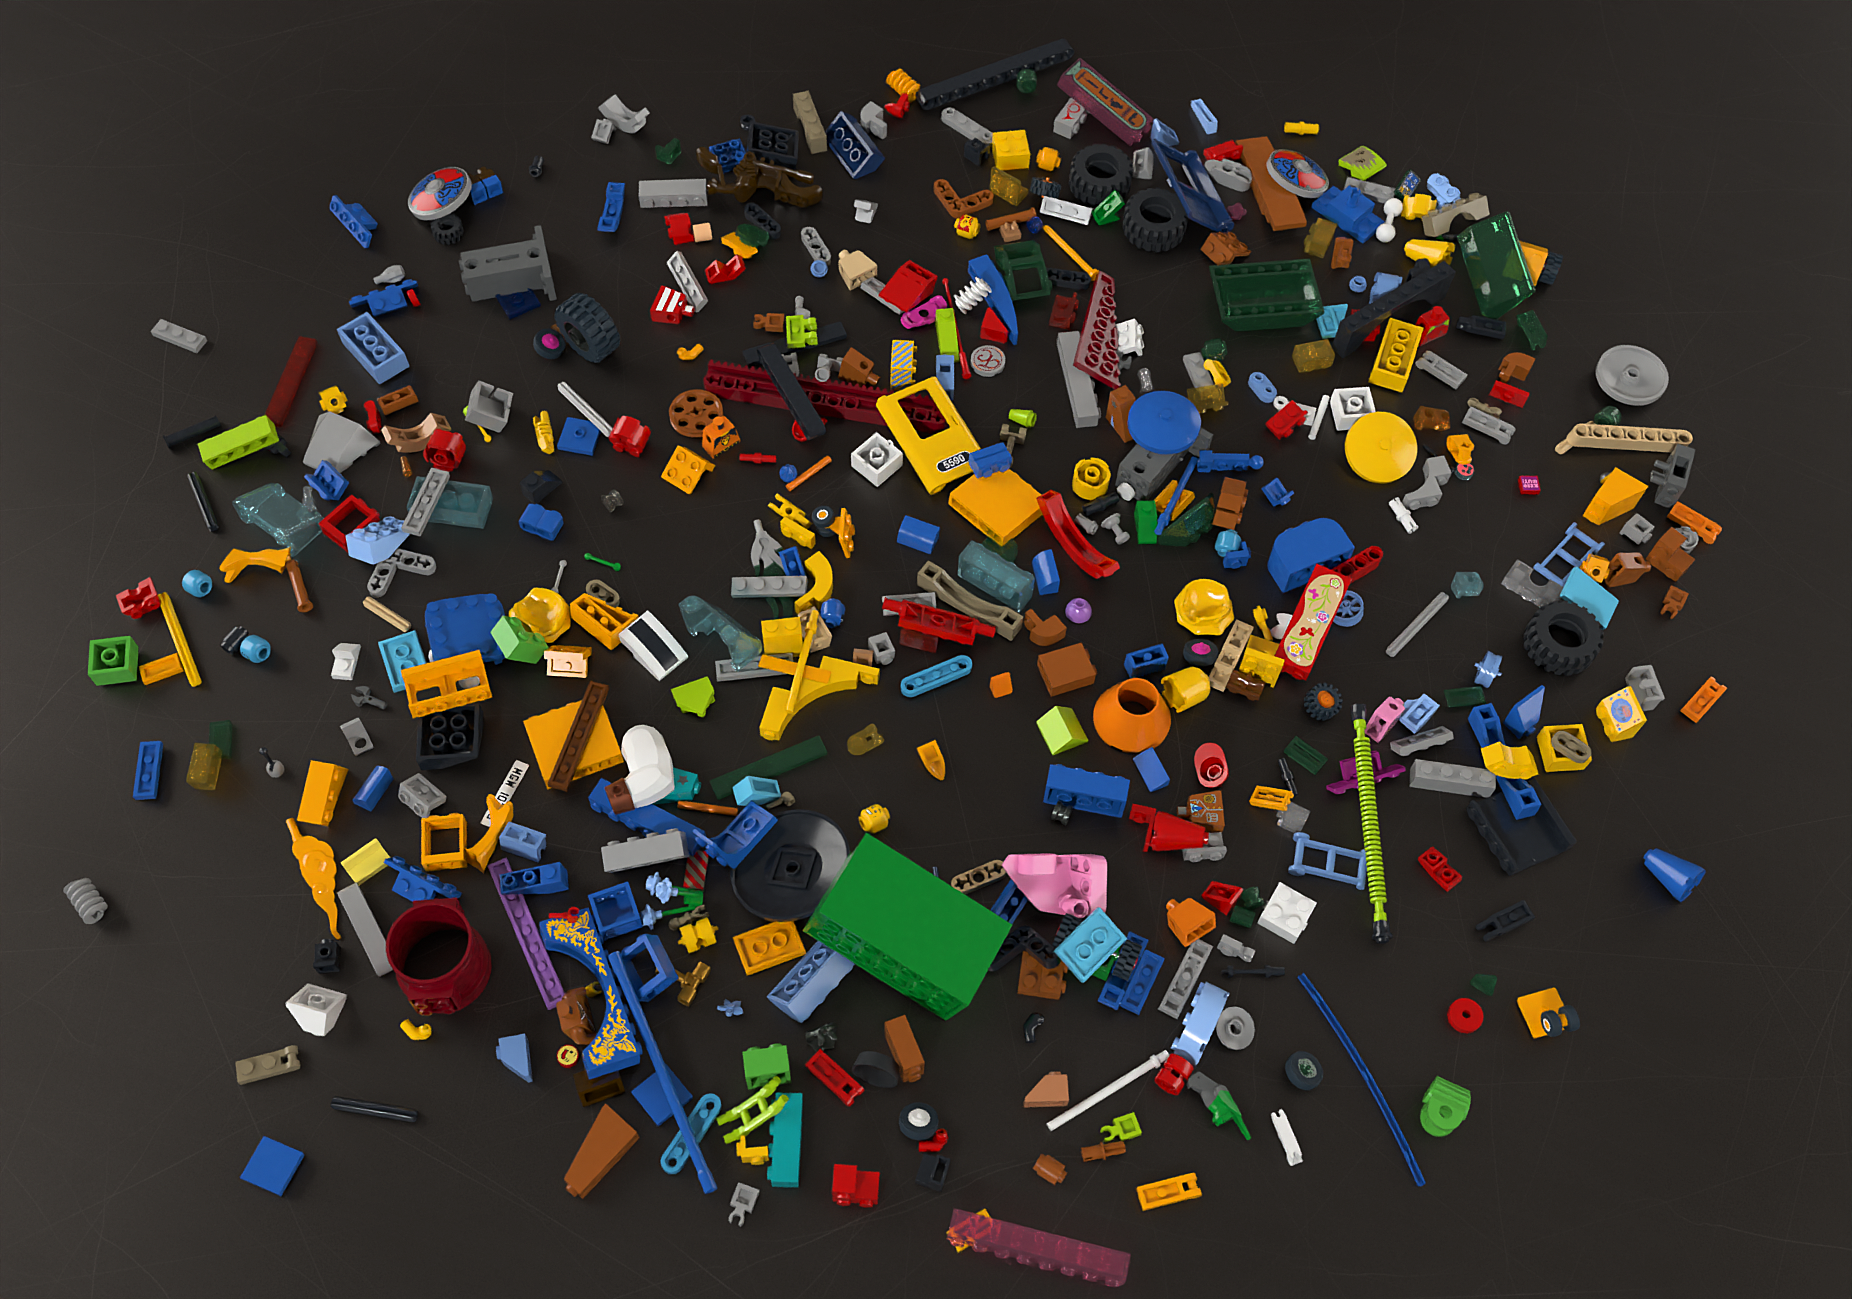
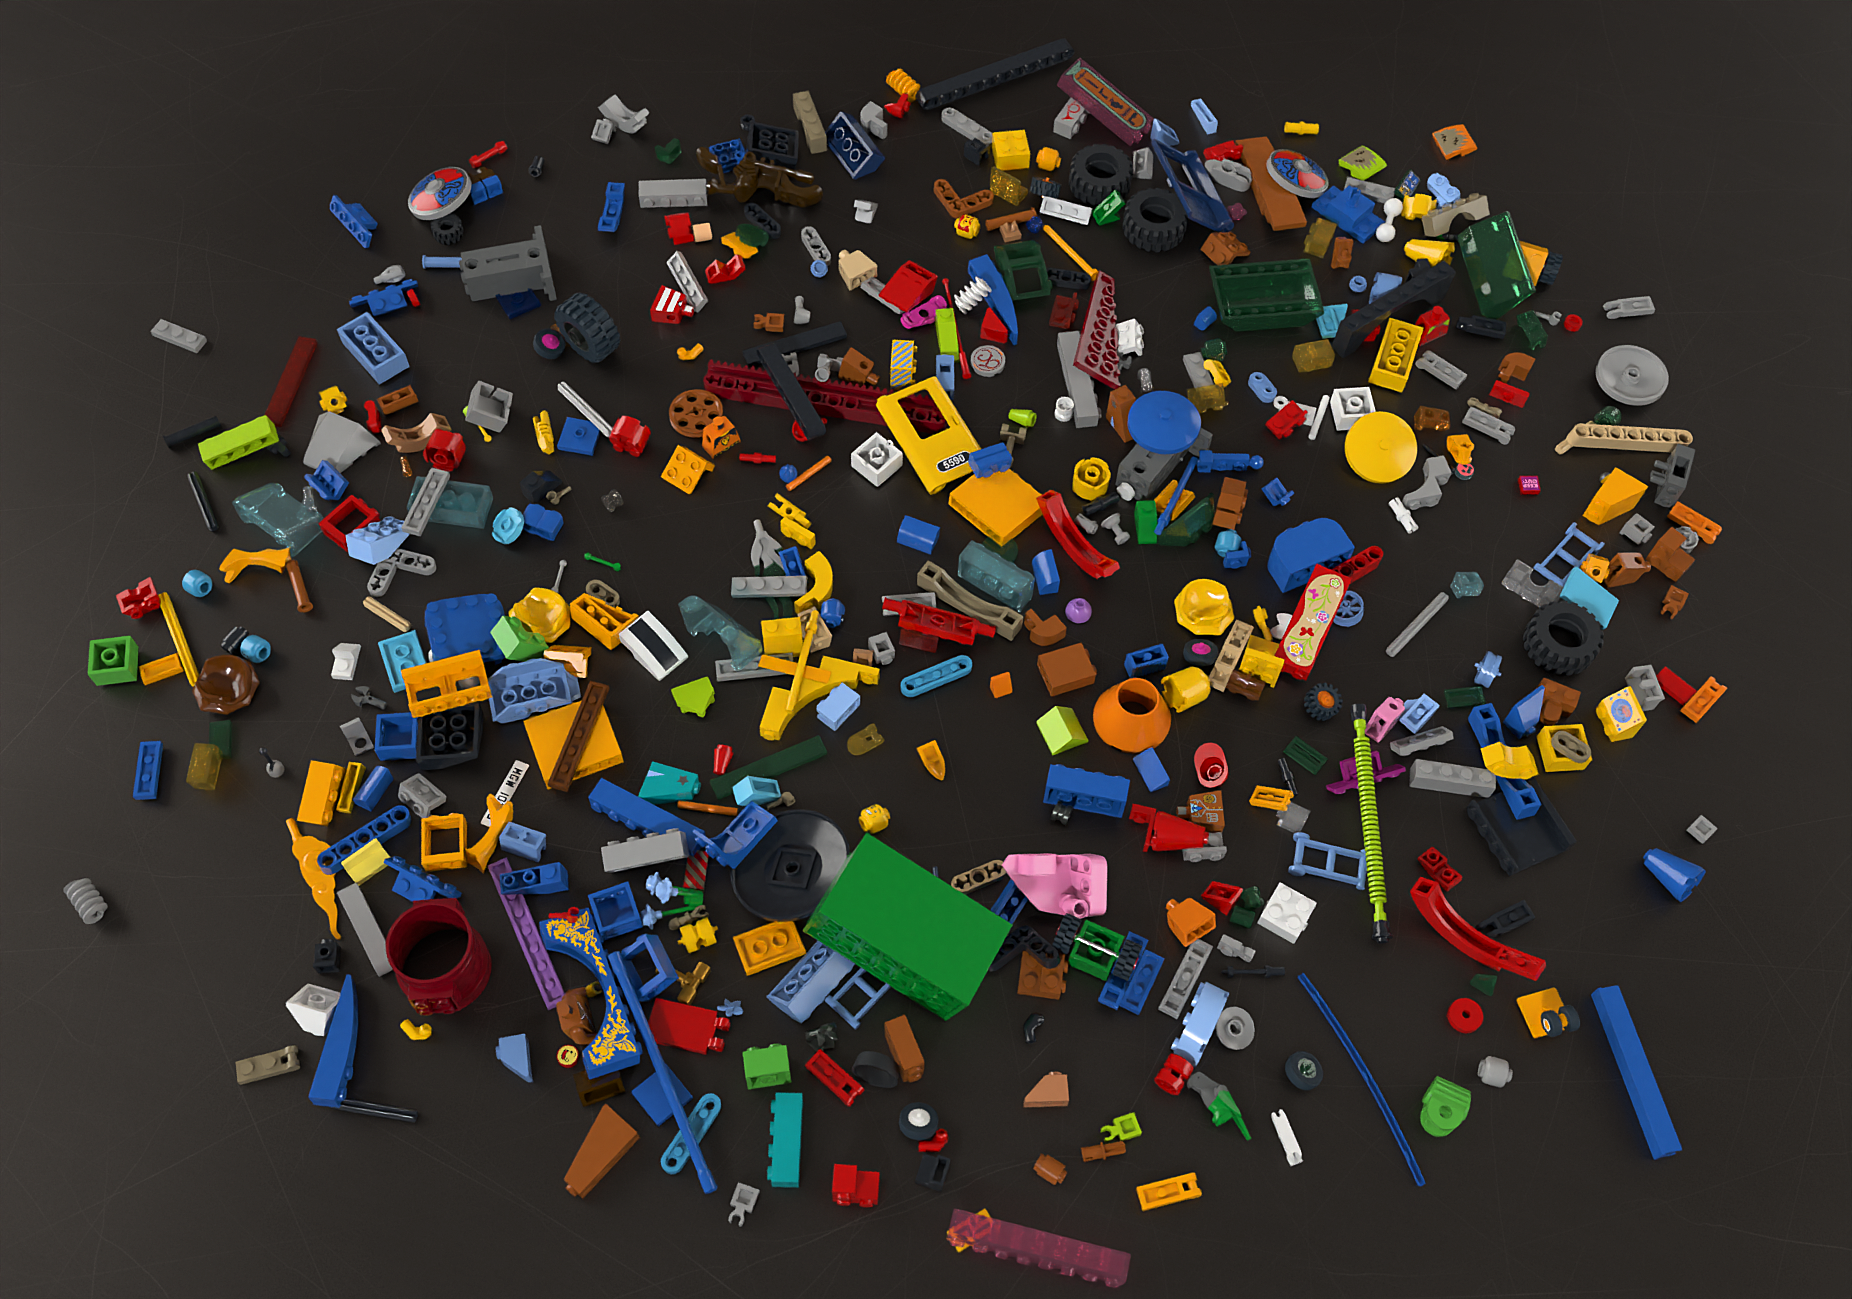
blue tile [240,1136,305,1196] -> none
white piece [604,725,675,815] -> none
lime piece [716,1076,789,1144] -> none
yellow bracket [737,1135,769,1165] -> none
lime plate [786,315,818,348] -> none
plate [812,506,855,558] -> none
clear green head [1016,69,1037,94] -> none
white bar [1047,1050,1169,1131] -> none
medium azure tile [1054,907,1127,983] -> none
none -> reddish brown piece [192,655,259,714]
none -> blue slope [308,974,358,1108]
none -> blue beam [317,805,411,875]
none -> yellow piece [336,762,366,814]
none -> blue piece [375,712,418,761]
none -> medium blue pin [422,255,462,269]
none -> red bar [469,141,507,168]
none -> medium blue slope [488,658,581,723]
none -> medium azure tile [492,507,524,544]
none -> dark tan hand [546,486,571,505]
none -> red tile [648,998,731,1055]
none -> red cone [713,745,733,775]
none -> light blue brick [816,682,860,731]
none -> medium blue piece [825,968,891,1029]
none -> white wheel [1055,397,1074,422]
none -> blue brick [1194,306,1217,330]
none -> red arch [1410,877,1546,981]
none -> slope [1432,125,1477,160]
none -> light grey head [1478,1056,1512,1087]
none -> light grey hand [1535,312,1562,325]
none -> dark orange brick [1536,677,1581,726]
none -> red tile [1564,314,1583,332]
none -> blue tile [1591,985,1682,1160]
none -> light grey hinge [1603,296,1655,319]
none -> red tile [1656,666,1697,706]
none -> light grey plate [1687,815,1718,844]

